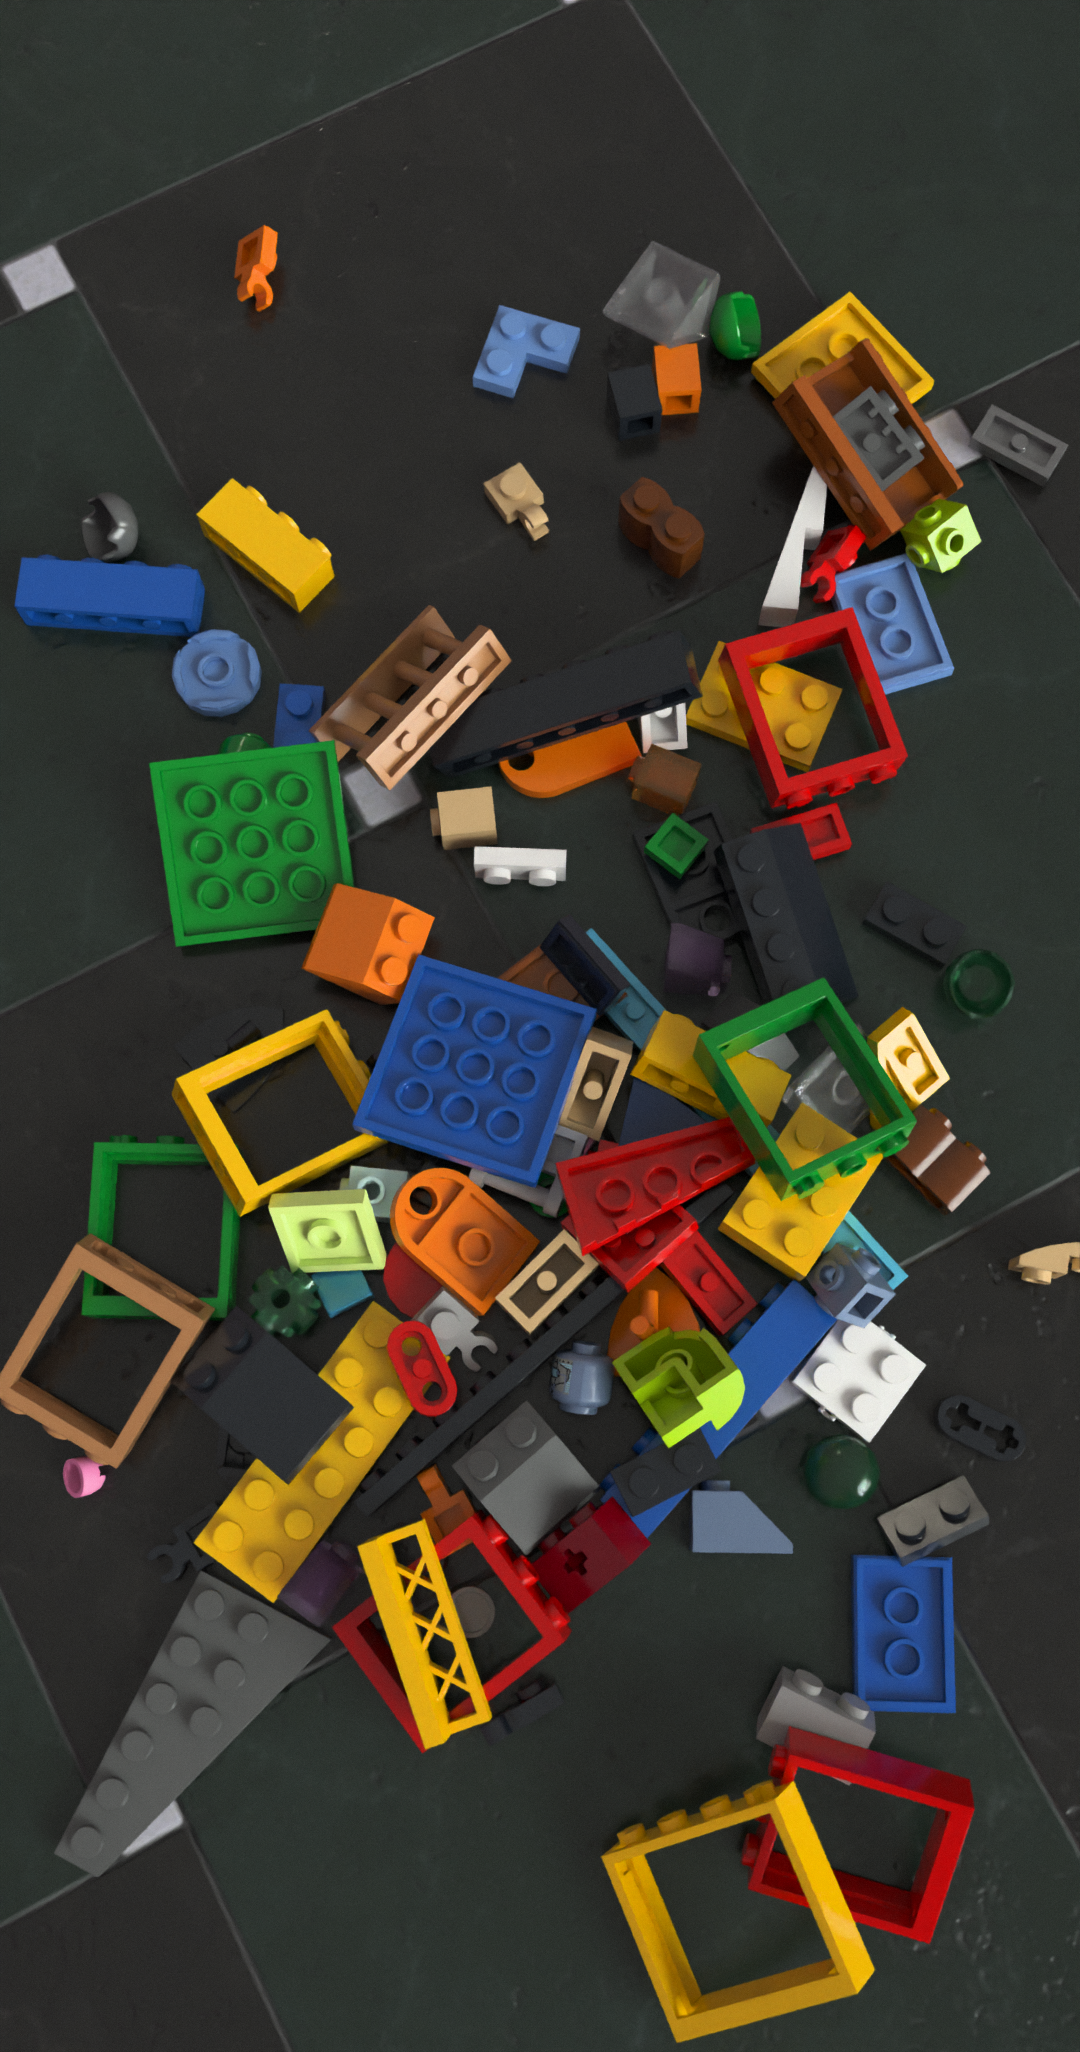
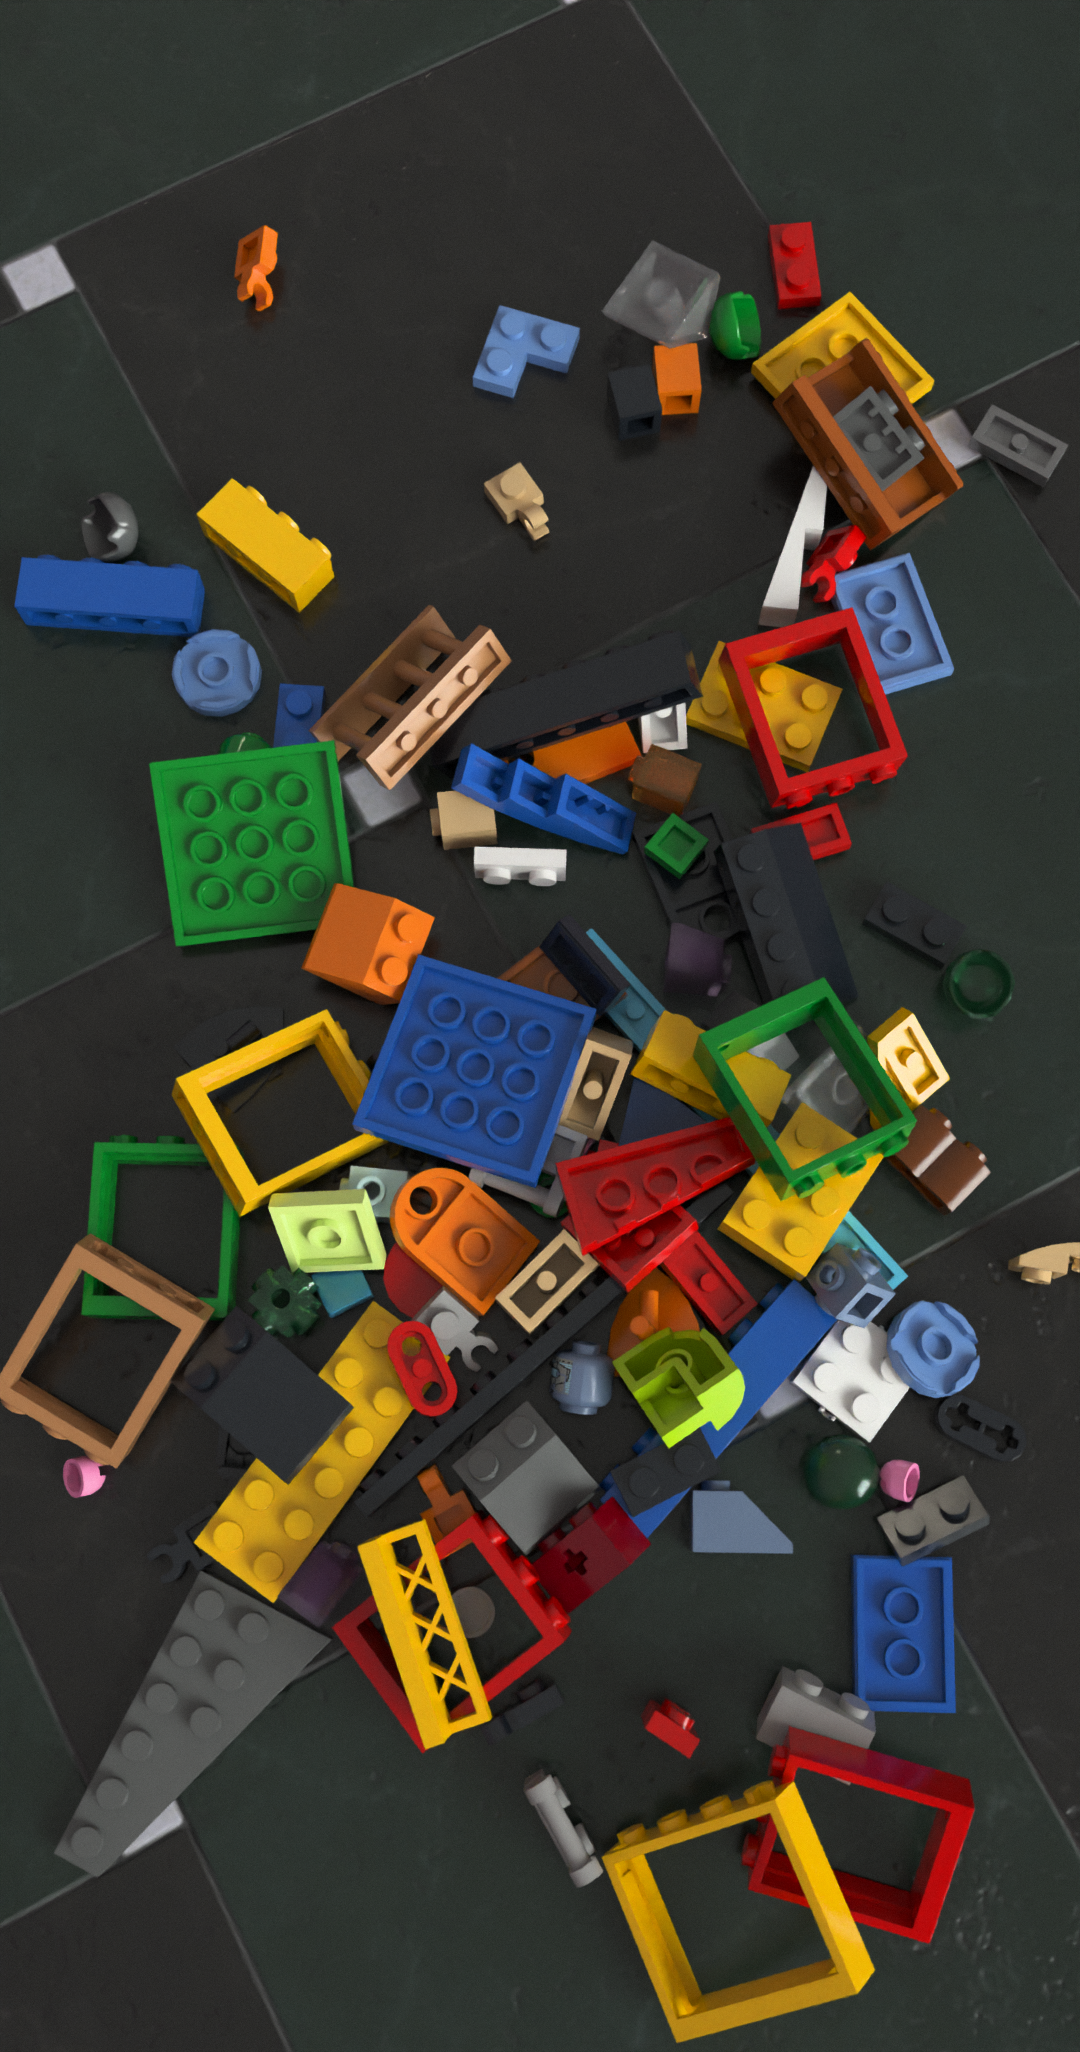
reddish brown brick [618,477,705,579] -> none
lime brick [900,499,981,573] -> none
none -> blue slope [451,743,636,854]
none -> light grey plate [524,1769,603,1888]
none -> red plate [640,1698,700,1758]
none -> red plate [768,222,822,309]
none -> bright pink hinge [879,1460,920,1502]
none -> medium blue tile [887,1300,980,1398]

